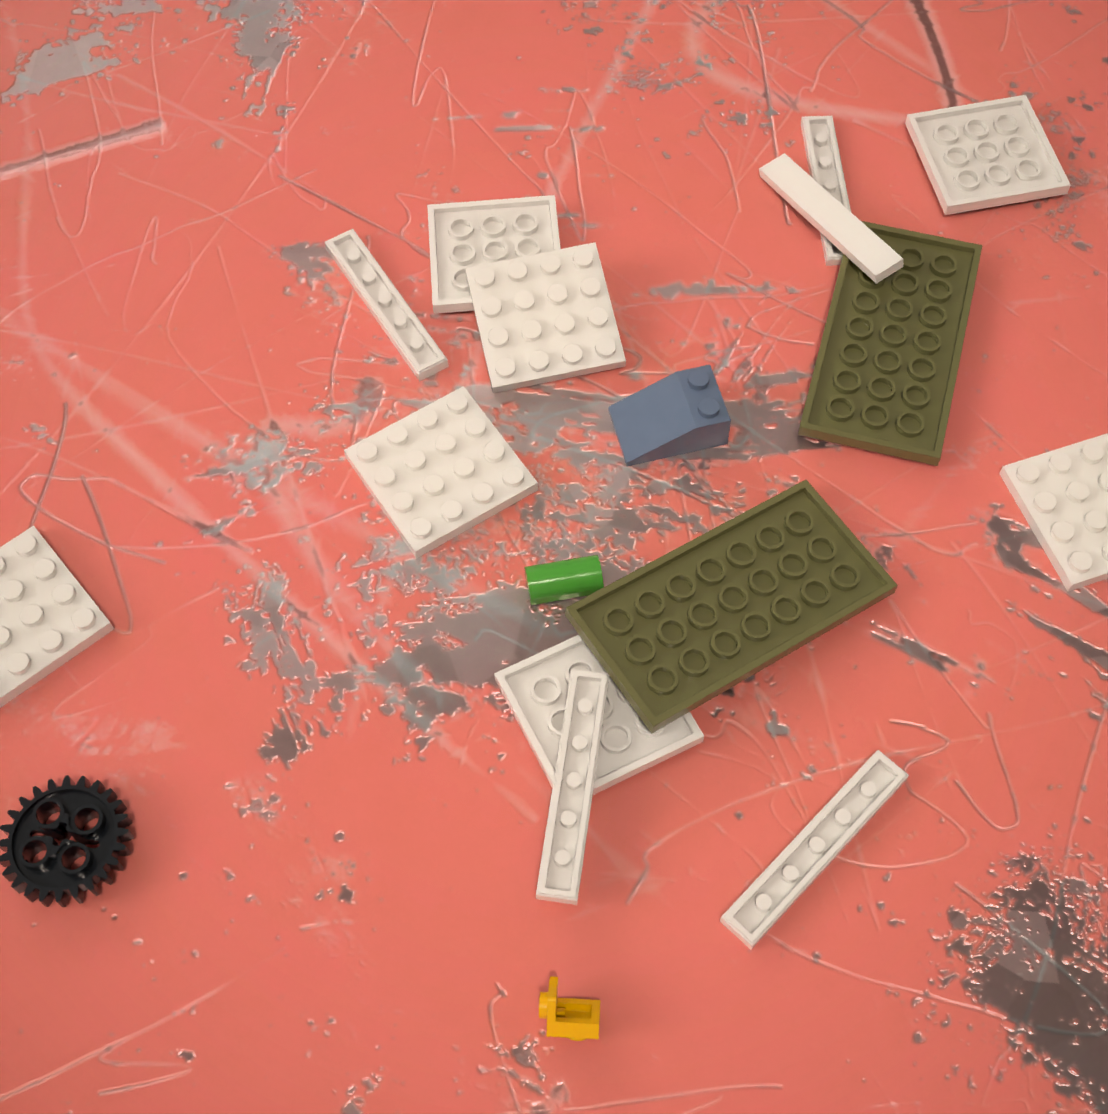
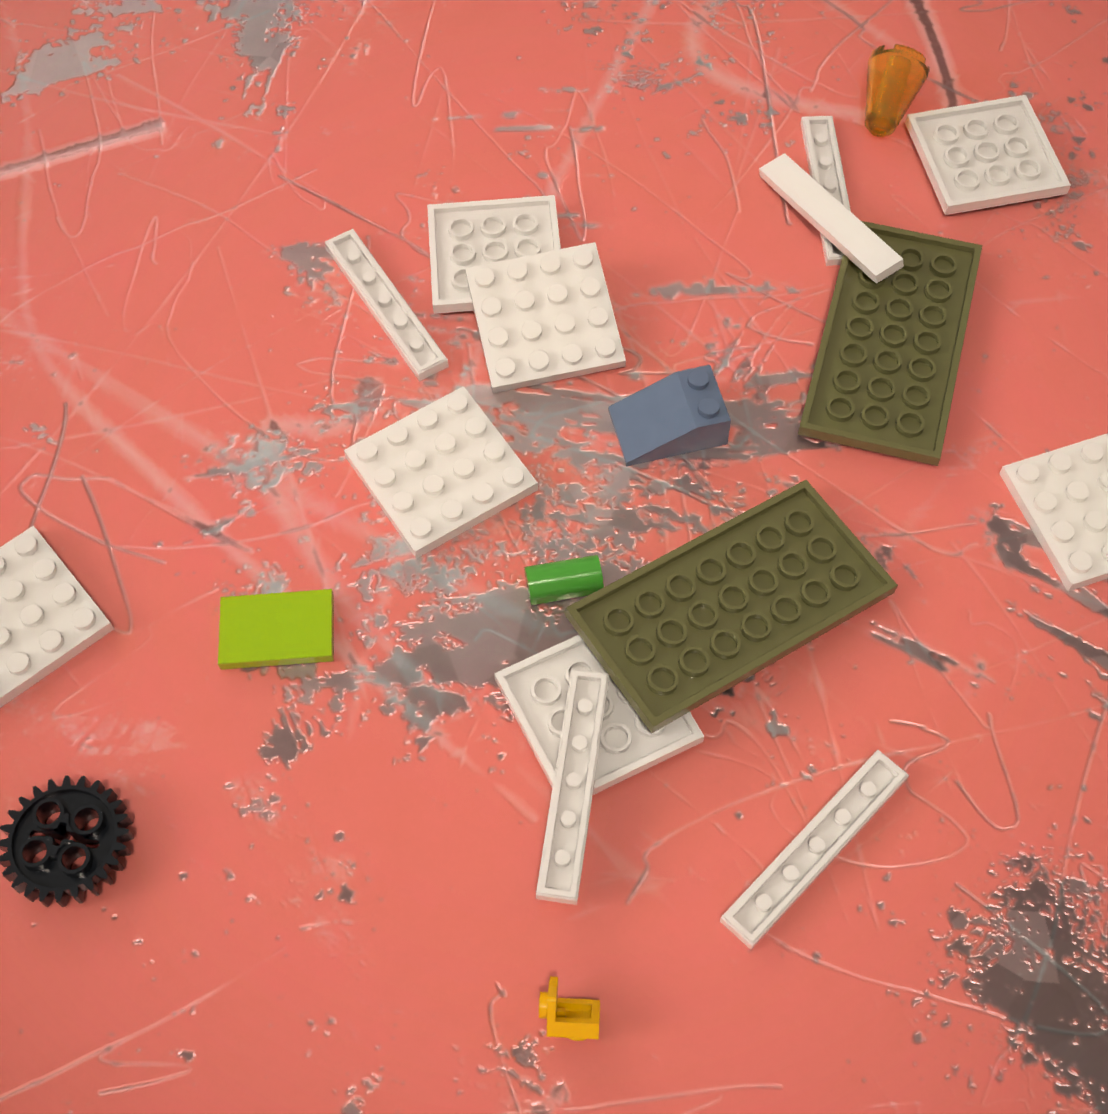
none -> lime tile [218,589,334,670]
none -> clear yellow cone [865,44,930,137]

